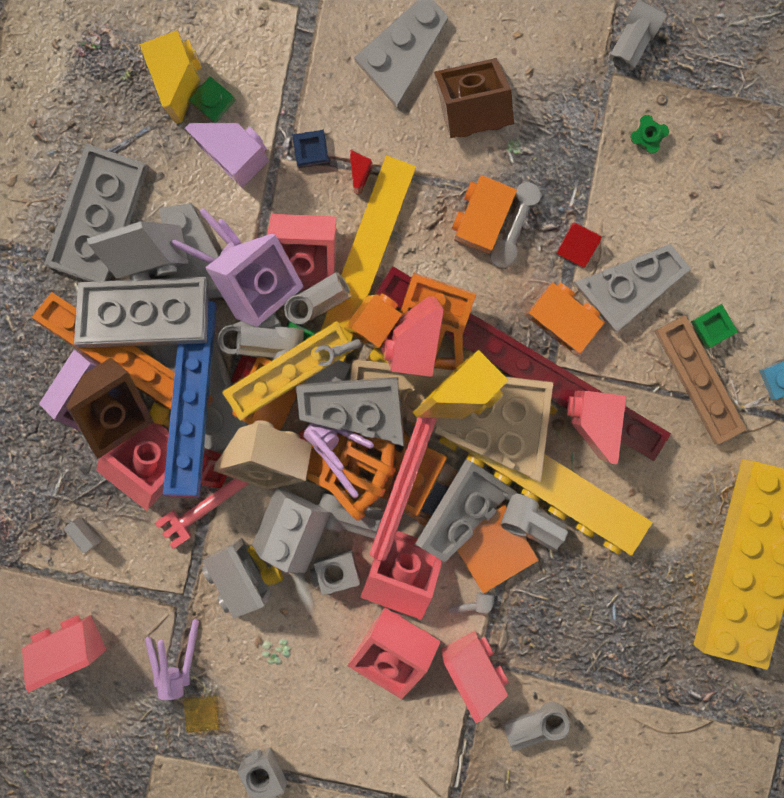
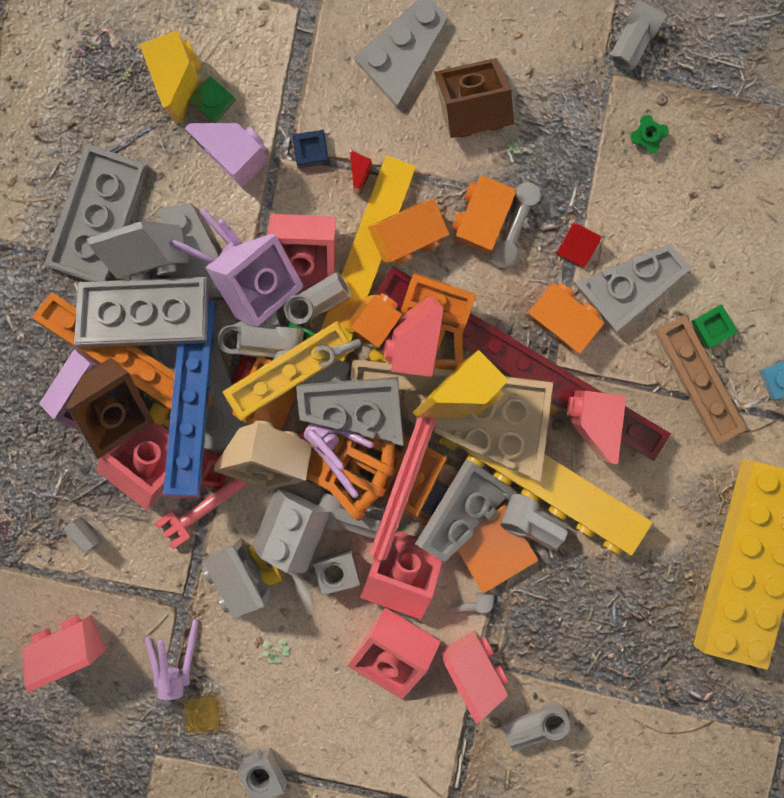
none -> orange brick [368,198,449,265]

